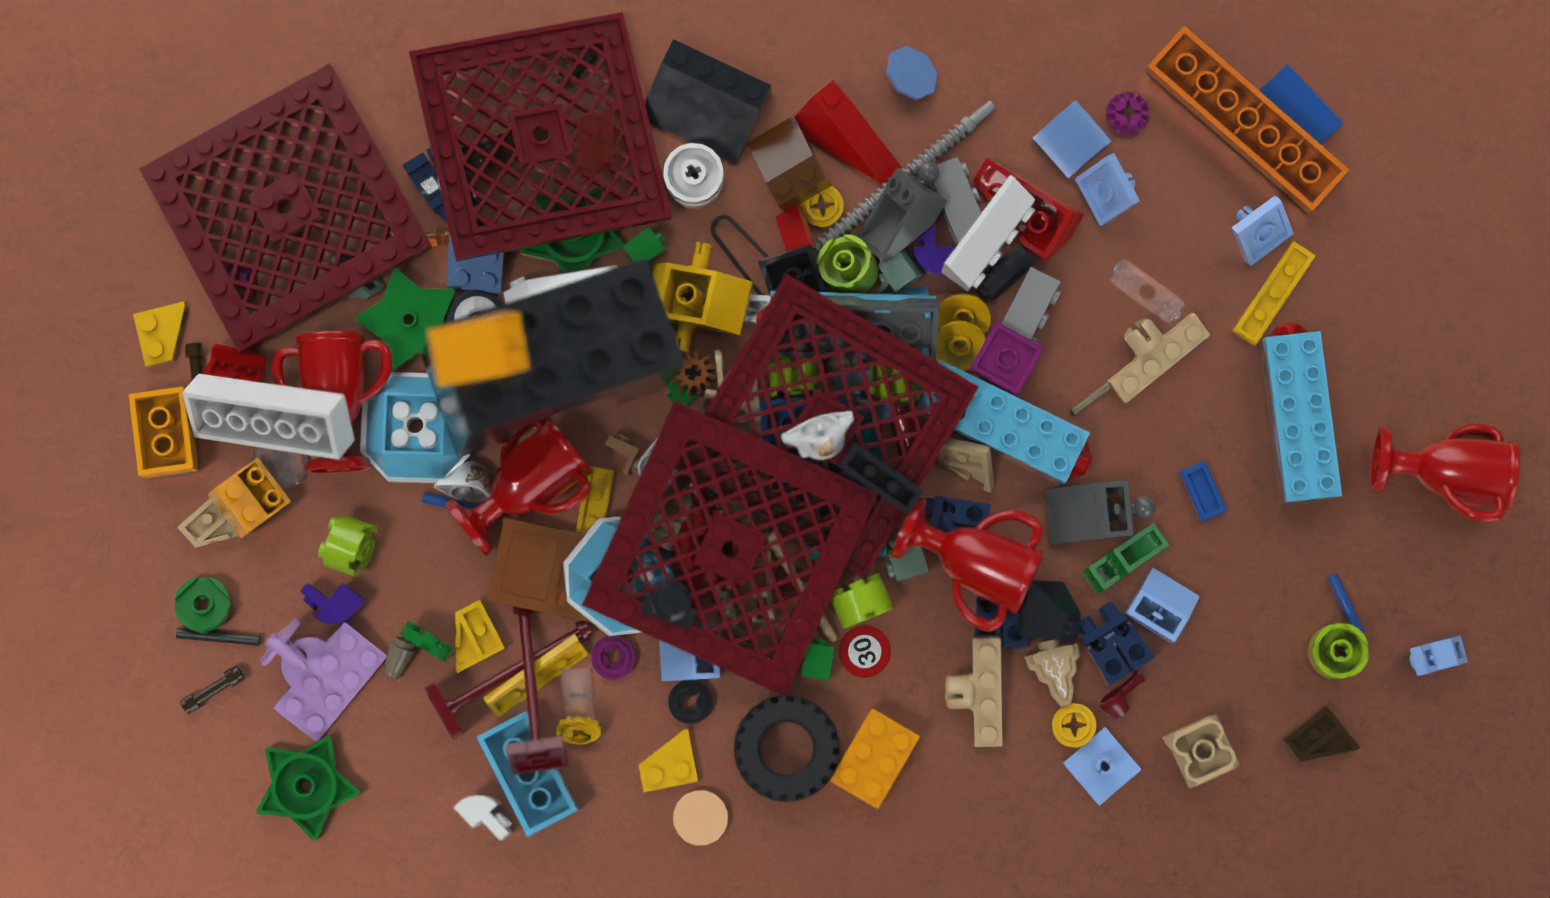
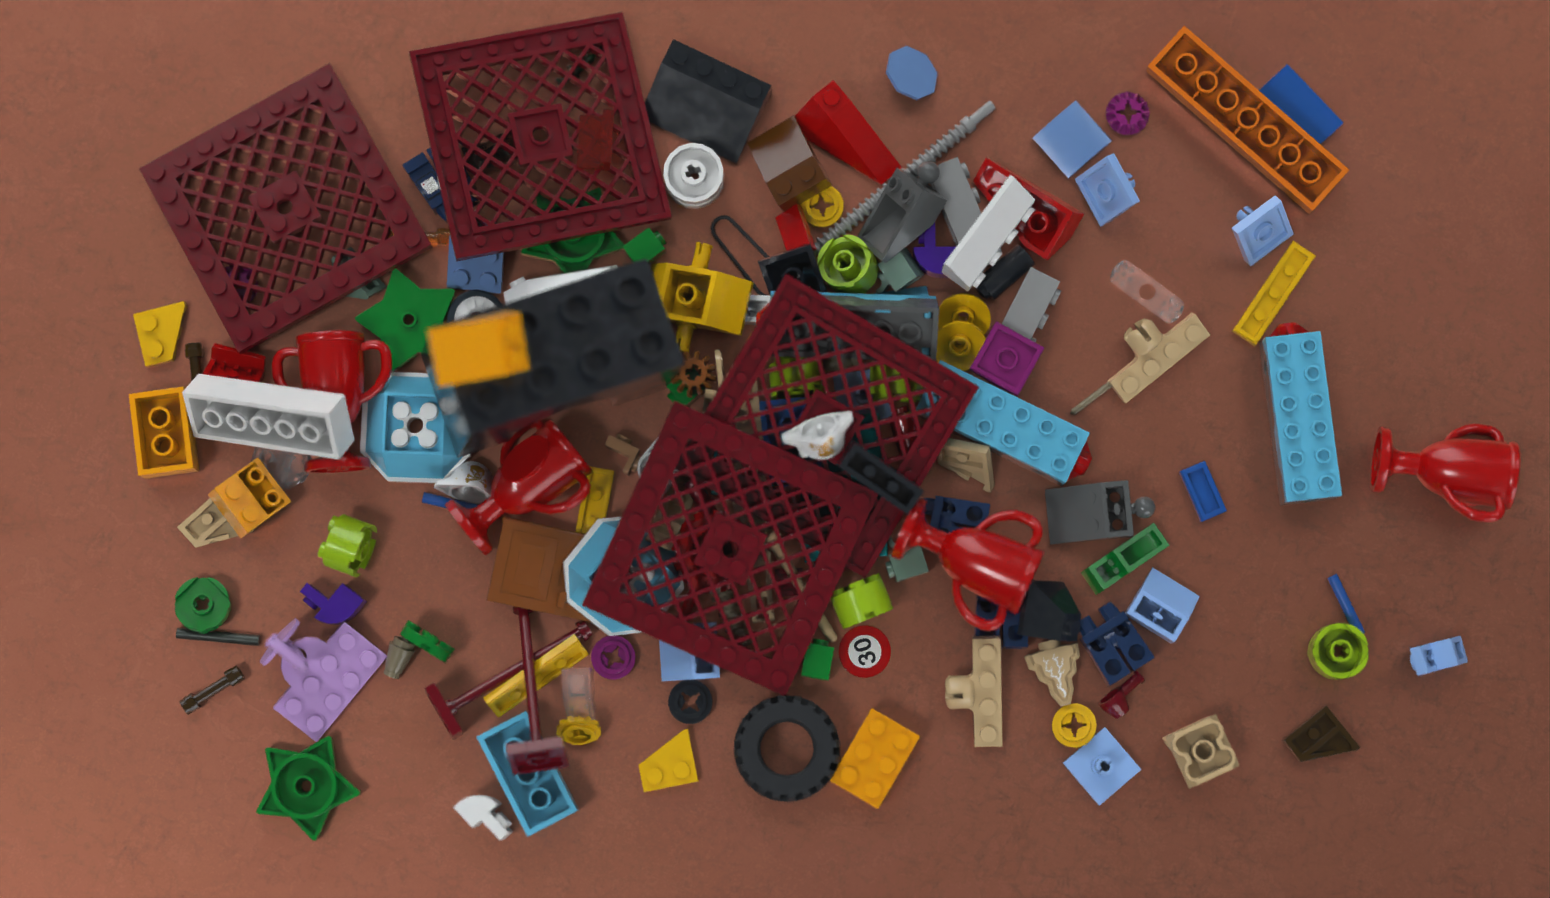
yellow wing [455,600,506,674] -> none
black piece [639,581,697,629] -> none
light nougat tile [673,790,728,846] -> none

